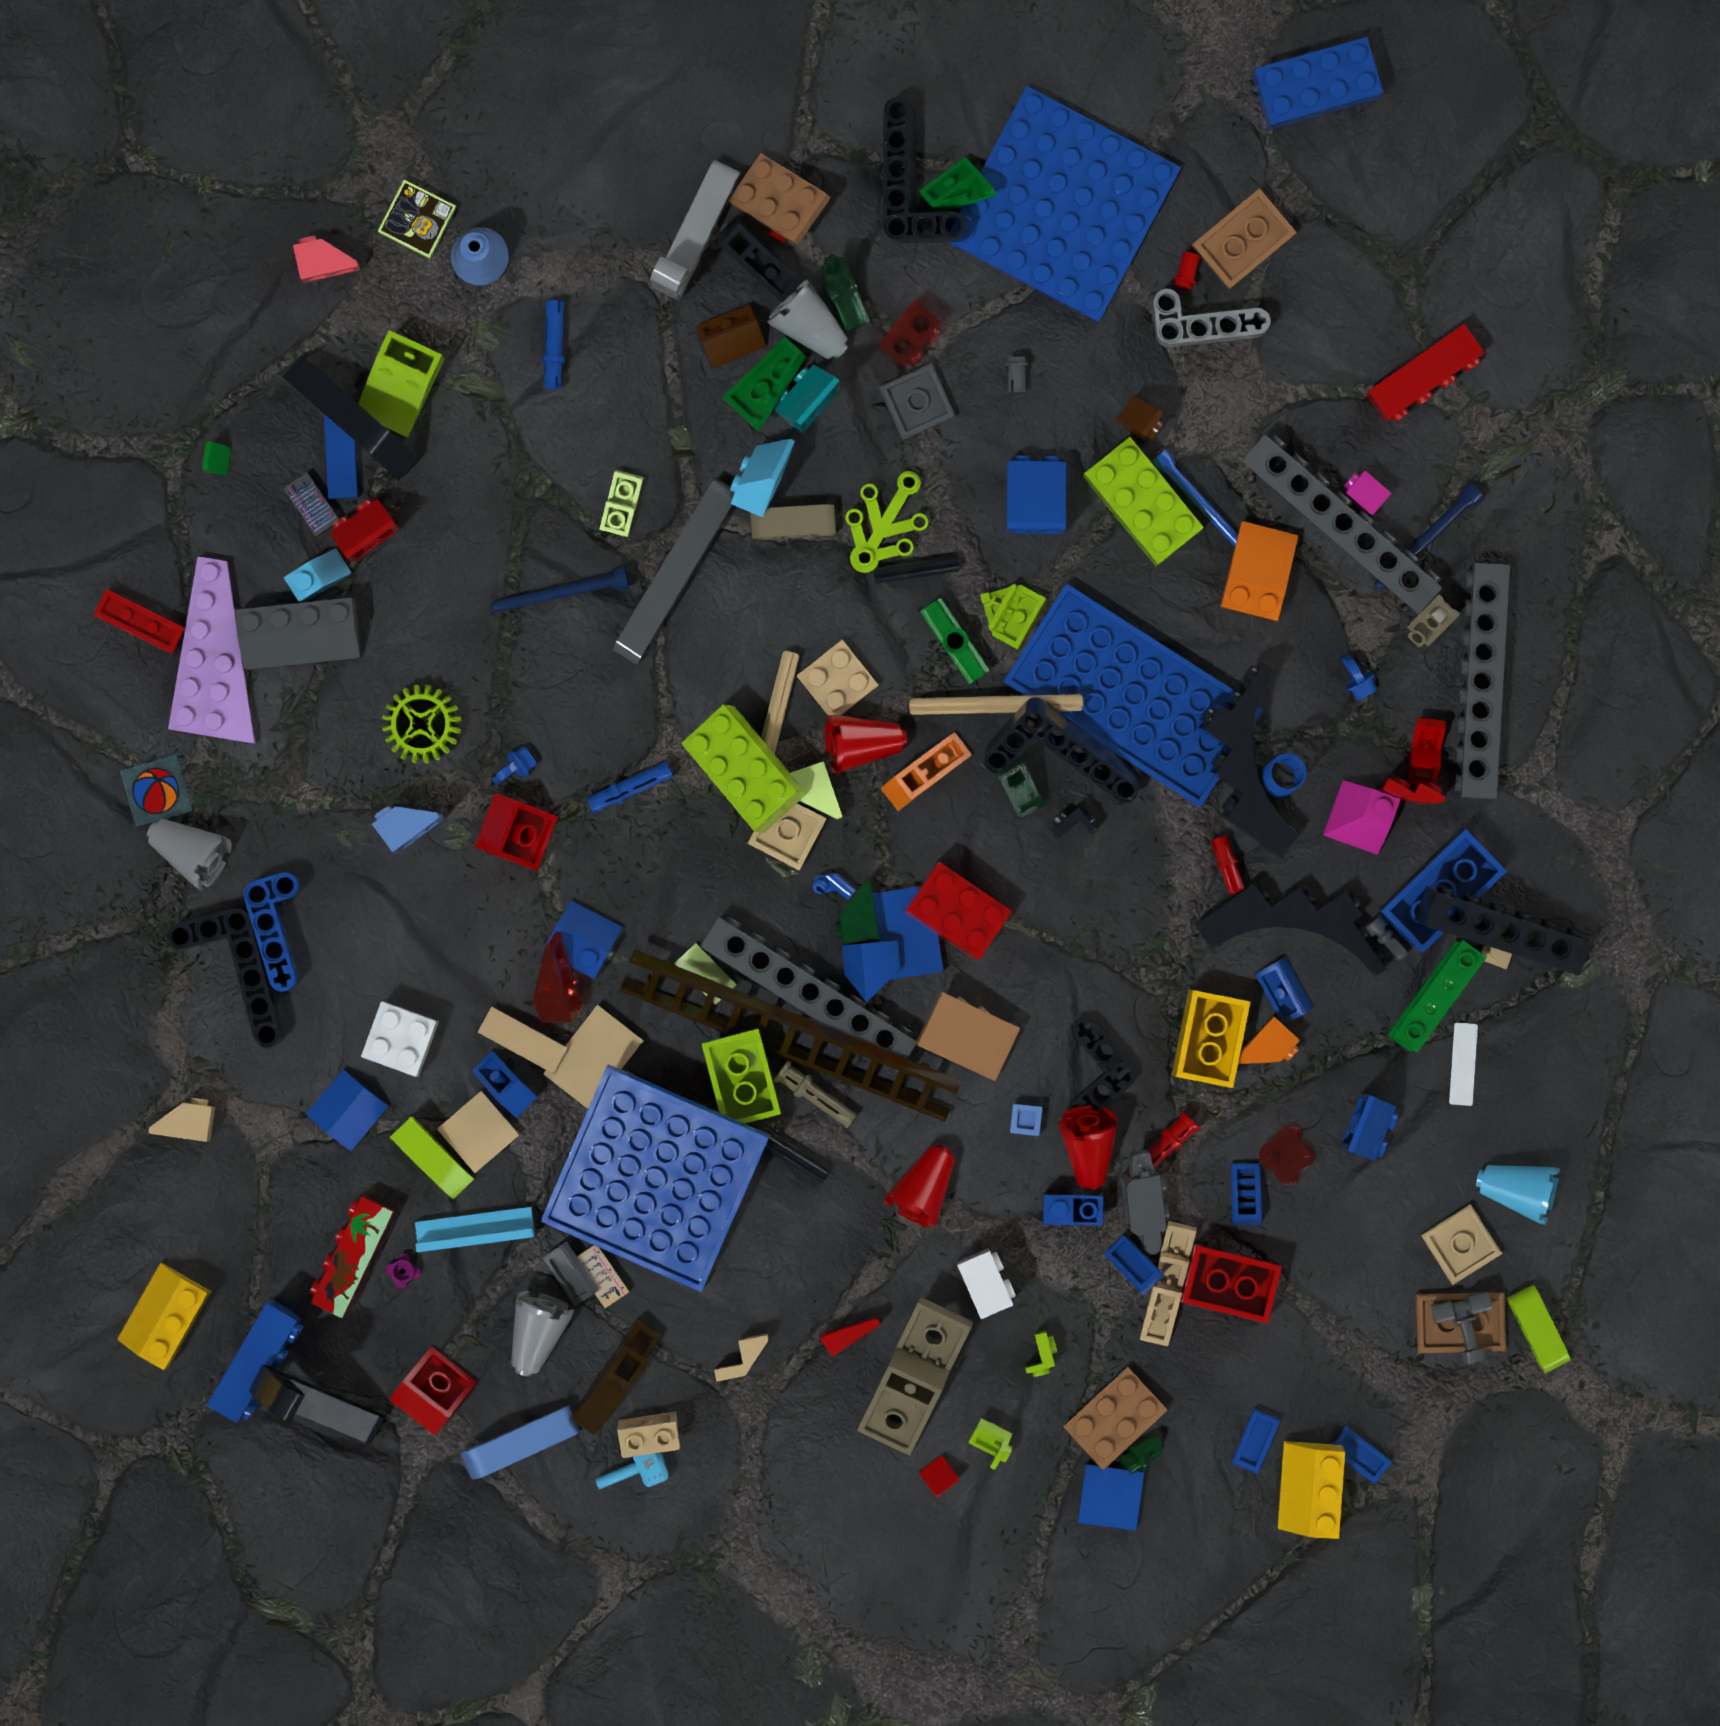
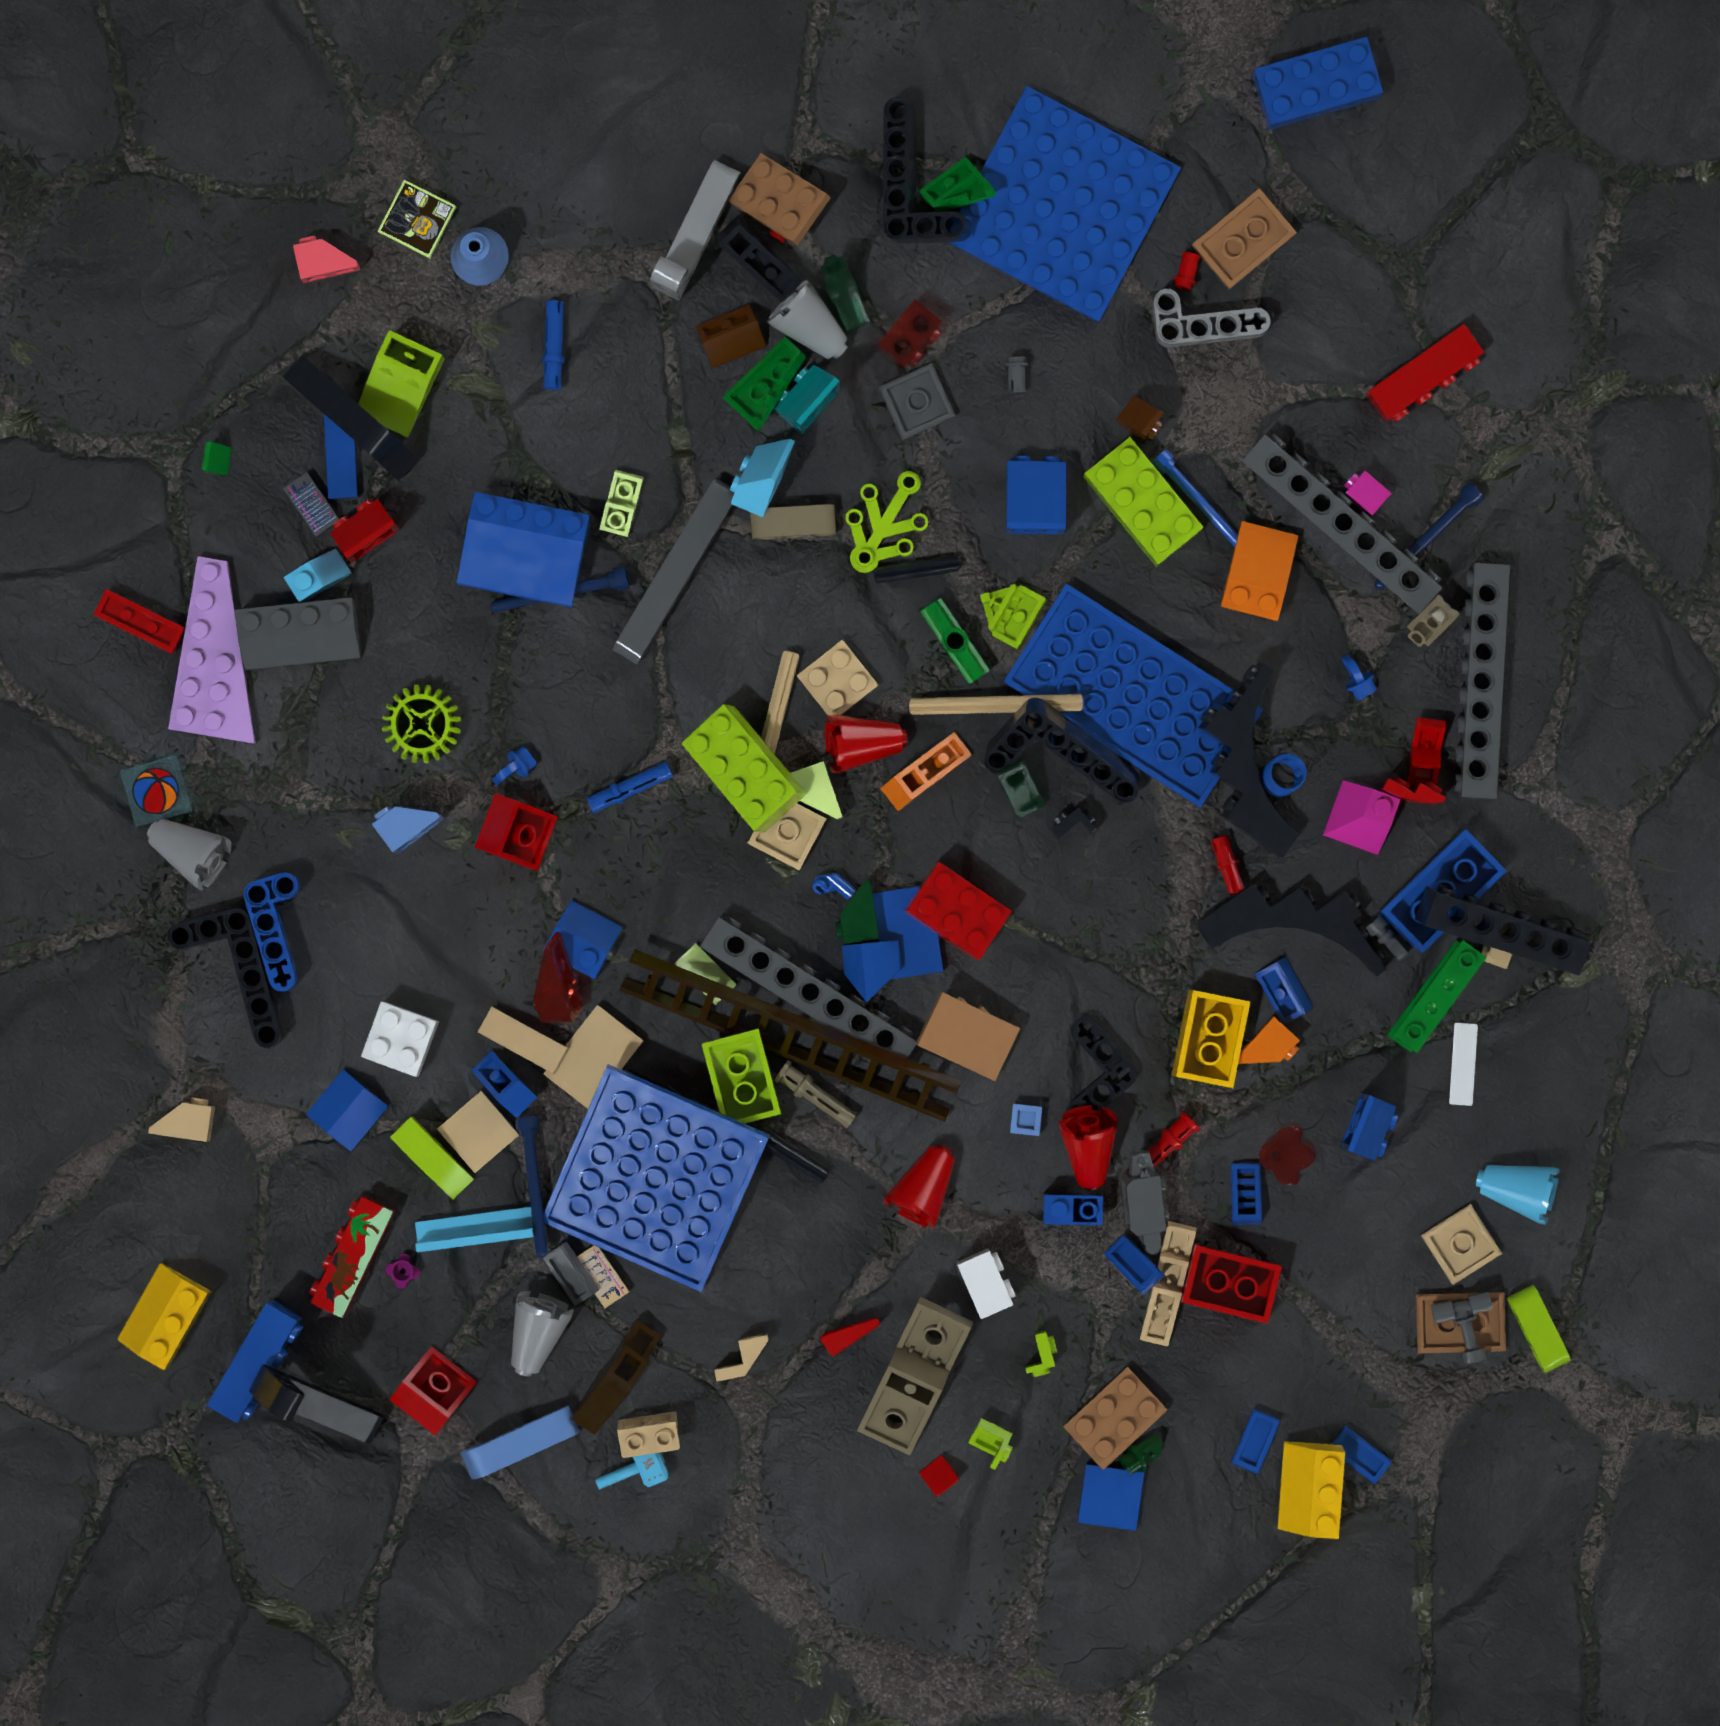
none -> blue slope [457,492,590,608]
none -> dark blue piece [515,1116,547,1258]

